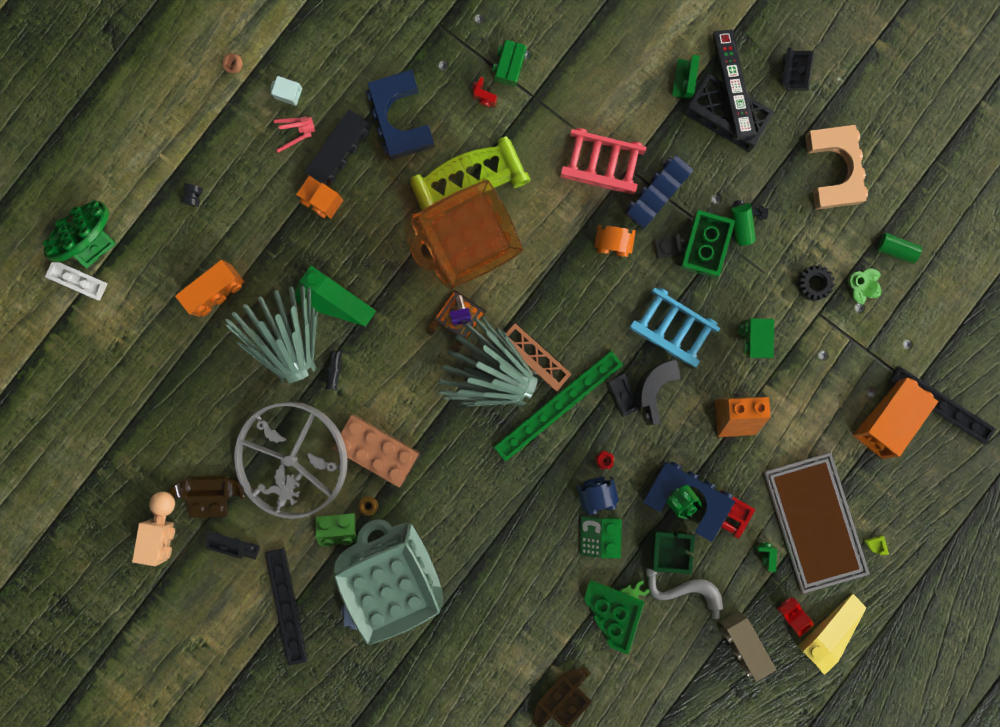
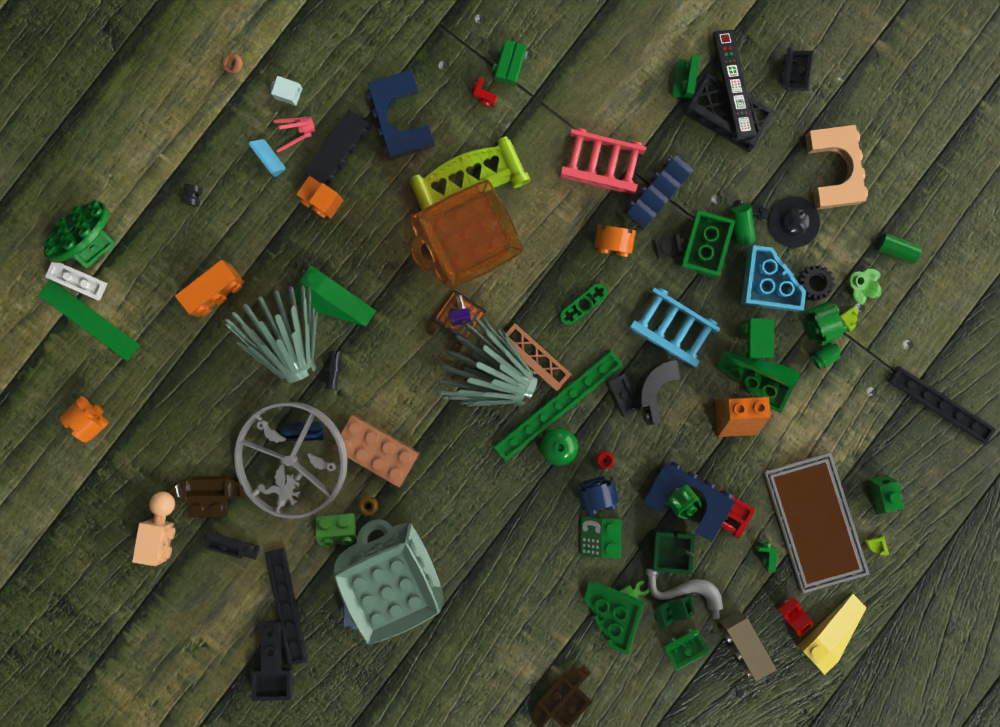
orange slope [853,377,938,459] -> none
none -> green sticker [38,280,140,362]
none -> orange brick [60,396,109,443]
none -> medium azure slope [249,139,286,177]
none -> black plate [252,621,294,701]
none -> dark blue arm [281,421,324,441]
none -> green cylinder [540,428,579,466]
none -> green beam [560,284,607,325]
none -> dark green brick [654,595,695,628]
none -> green bracket [663,629,710,671]
none -> green wedge [717,351,801,413]
none -> medium azure brick [741,245,806,312]
none -> black hat [768,197,820,248]
none -> green brick [802,302,847,346]
none -> green brick [811,342,842,369]
none -> lime tile [840,305,858,332]
none -> green torso [868,475,904,515]

